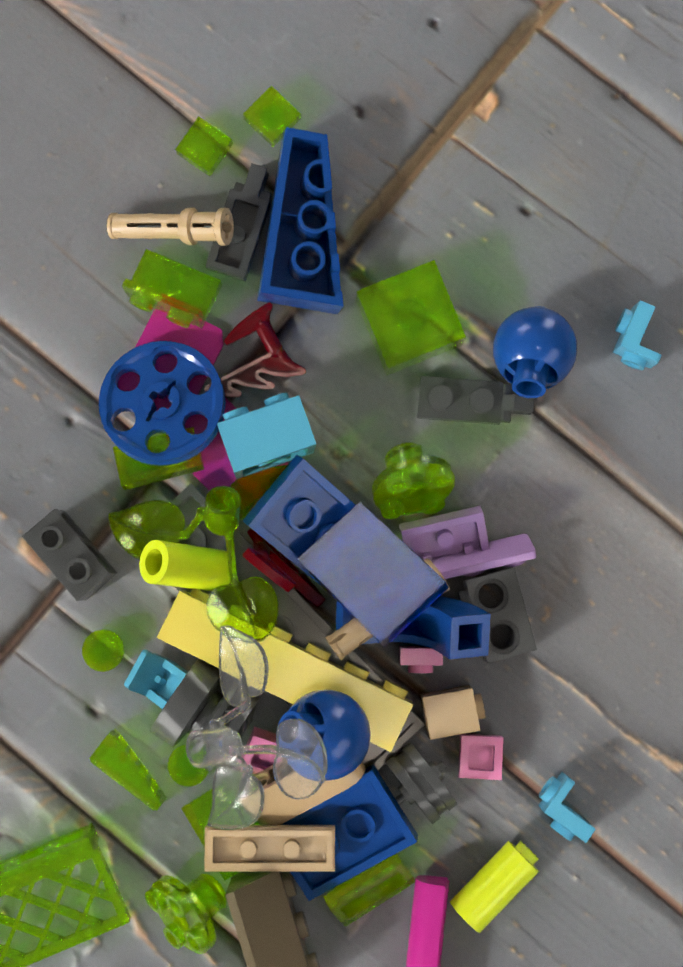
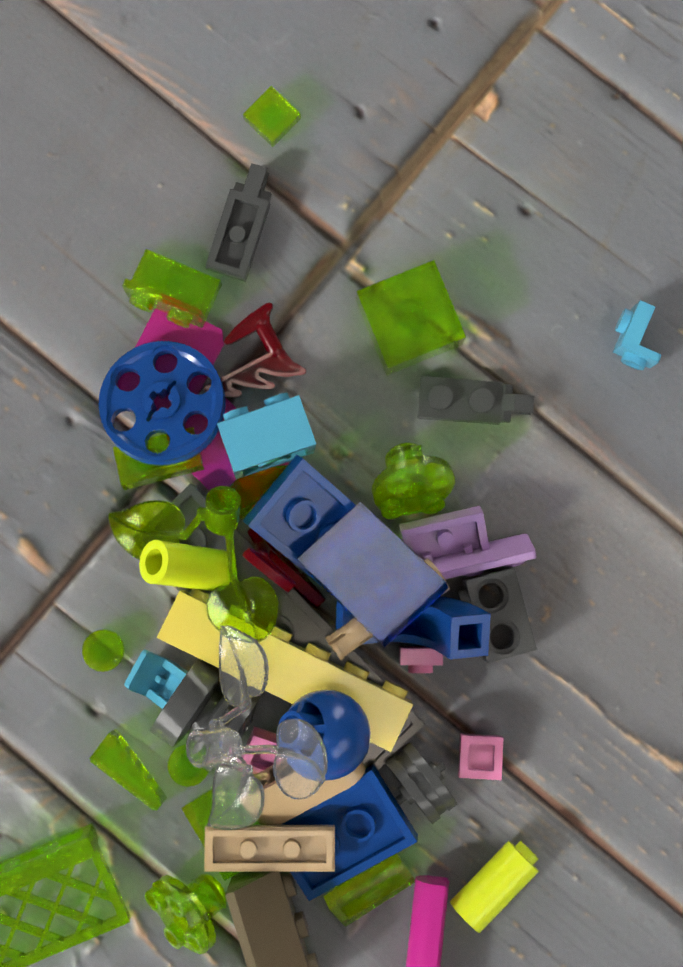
dark grey brick [22,509,117,601] -> none
tan pin [107,207,234,246] -> none
clear neon green plate [175,116,233,176] -> none
blue wedge [257,127,344,314] -> none
tan brick [420,685,486,740] -> none
blue brick [493,306,577,398] -> none
medium azure bracket [538,772,596,843] -> none

